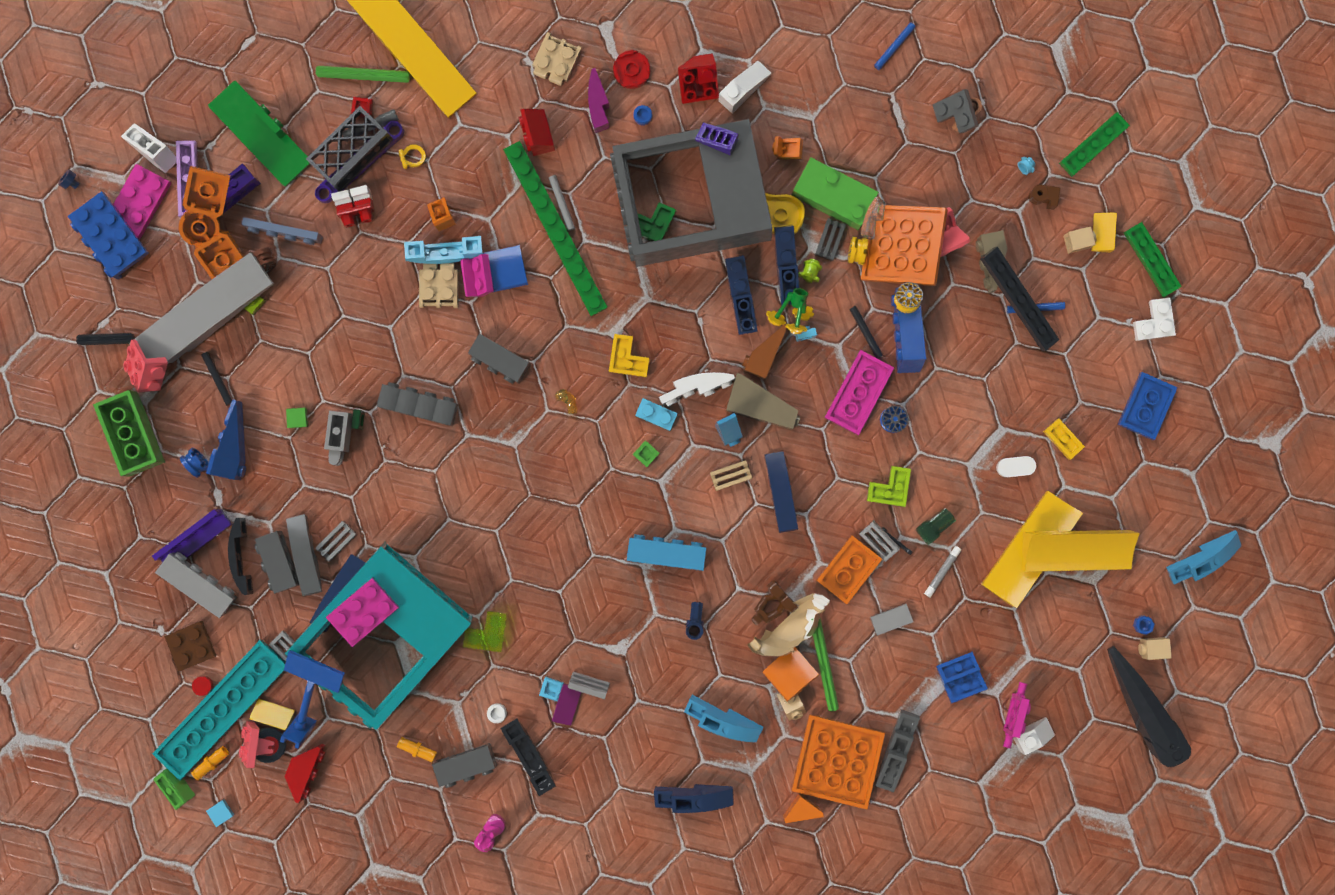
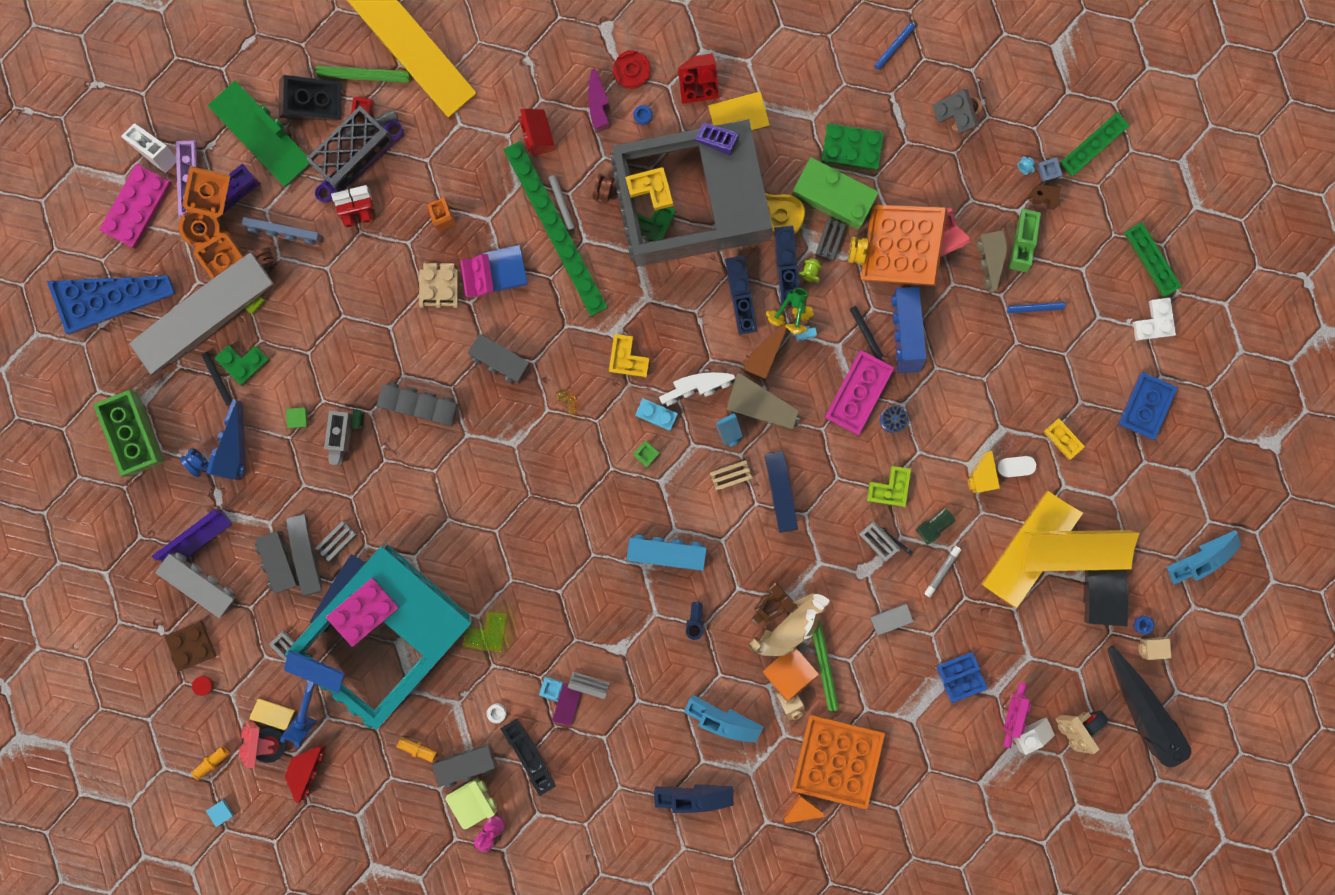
dark blue tile [58,169,80,189] -> none
blue bracket [68,191,149,280] -> none
black axle [76,333,135,345] -> none
coral bracket [123,340,168,392] -> none
teal plate [152,639,286,780] -> none
bright green slope [153,769,195,810] -> none
black slope [228,518,253,595] -> none
yellow piece [398,145,426,169] -> none
medium azure slope [404,236,483,264] -> none
tan plate [532,32,582,86] -> none
white slope [719,61,772,114] -> none
orange bracket [772,136,803,160] -> none
orange plate [816,535,882,604] -> none
clear slope [861,197,885,240] -> none
dark grey slope [875,709,920,792] -> none
yellow wheel [894,283,923,313] -> none
black plate [980,247,1059,352] -> none
tan brick [1063,226,1096,254] -> none
yellow slope [1091,213,1117,253] -> none
none -> blue wing [47,276,176,335]
none -> green plate [215,345,270,386]
none -> black slope [279,75,341,120]
none -> yellowish green bracket [446,777,497,829]
none -> copper wheel [592,173,614,203]
none -> yellow plate [625,167,673,211]
none -> yellow sticker [708,91,770,130]
none -> green plate [821,124,883,171]
none -> yellow slope [968,451,1000,493]
none -> bright green slope [1008,209,1041,273]
none -> sand blue plate [1037,157,1062,183]
none -> tan plate [1055,710,1108,754]
none -> black slope [1083,569,1128,627]

